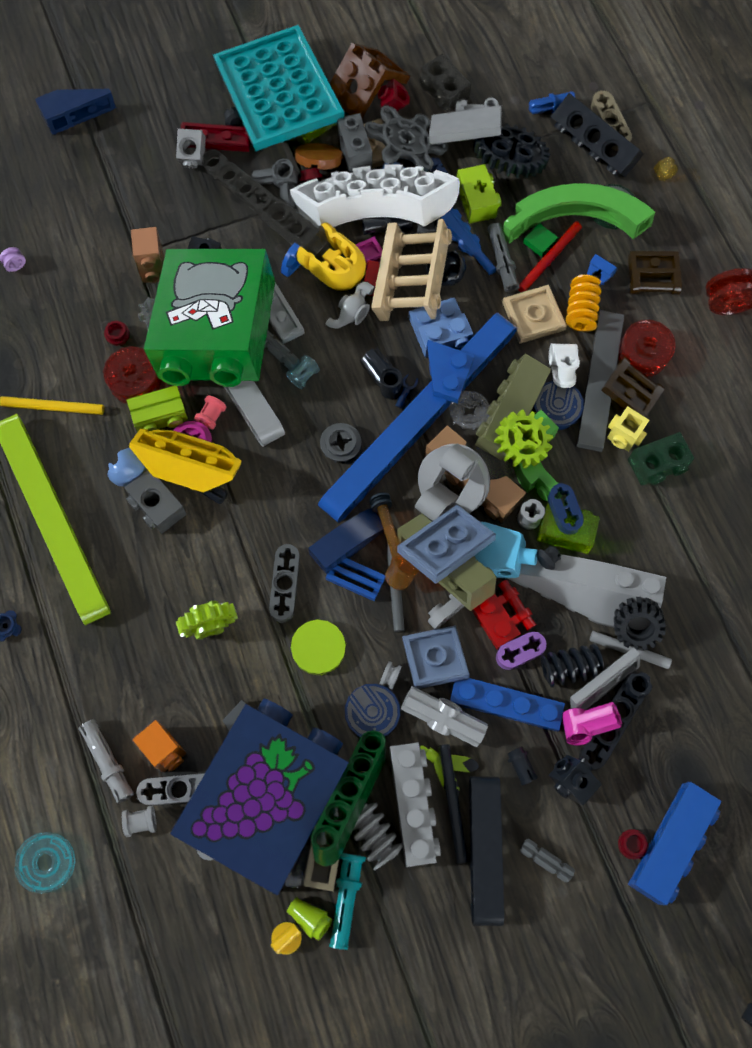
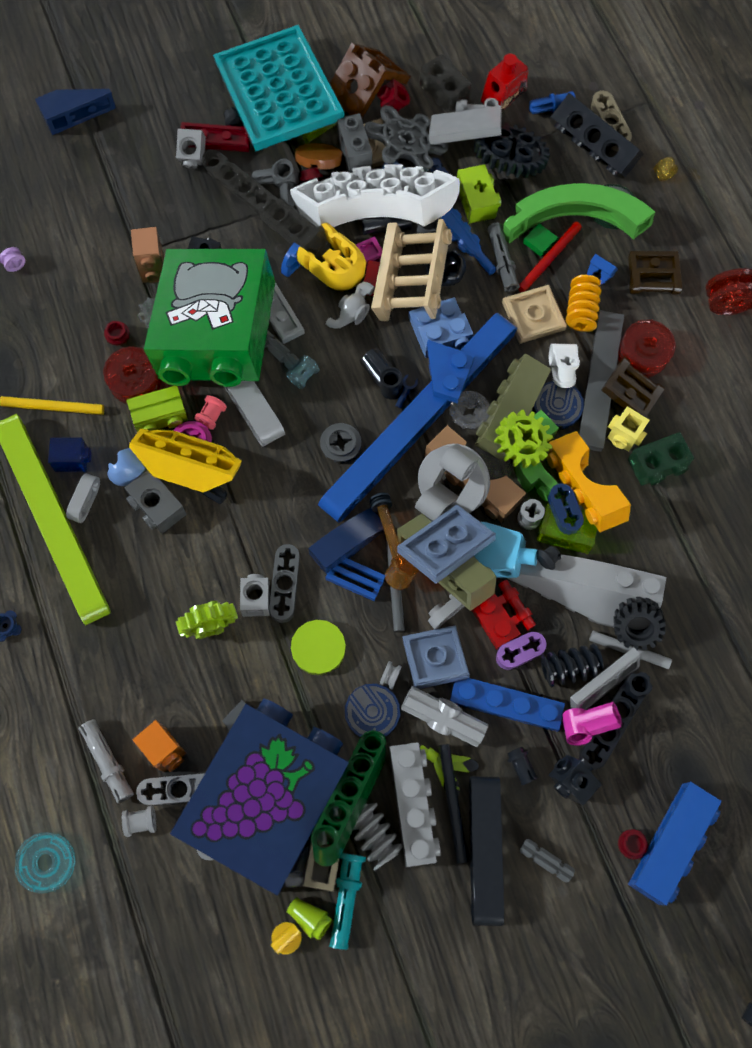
none -> clear blue brick [48,437,91,472]
none -> light grey beam [66,473,100,523]
none -> light grey brick [240,574,270,617]
none -> red torso [481,54,528,110]
none -> light orange arch [546,431,631,533]

